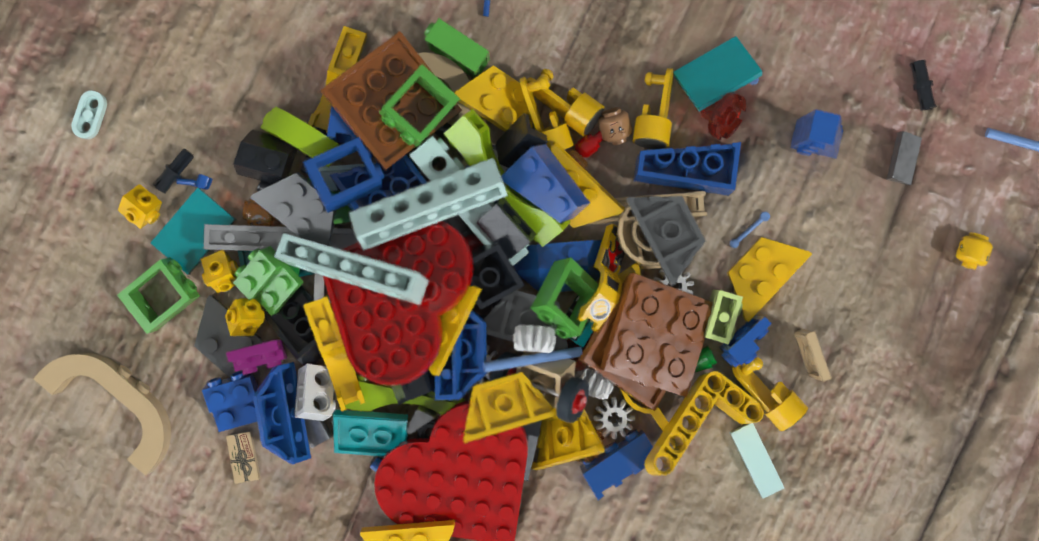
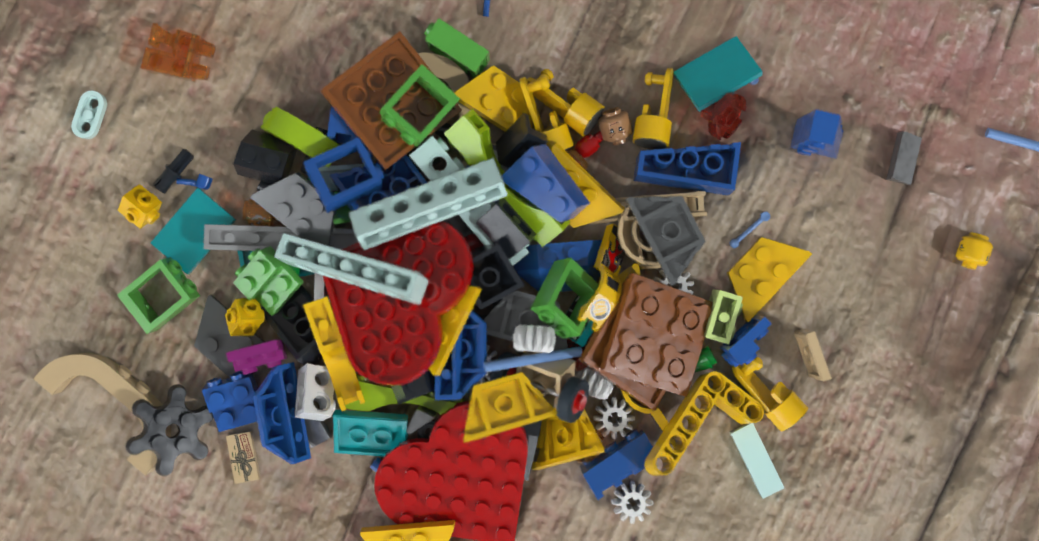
yellow brick [201,250,239,293] -> none
yellow piece [308,26,367,133] -> none
black pin [910,60,937,111] -> none
none -> black plate [125,384,214,476]
none -> clear orange hips [141,23,216,82]
none -> white gear [611,481,653,524]

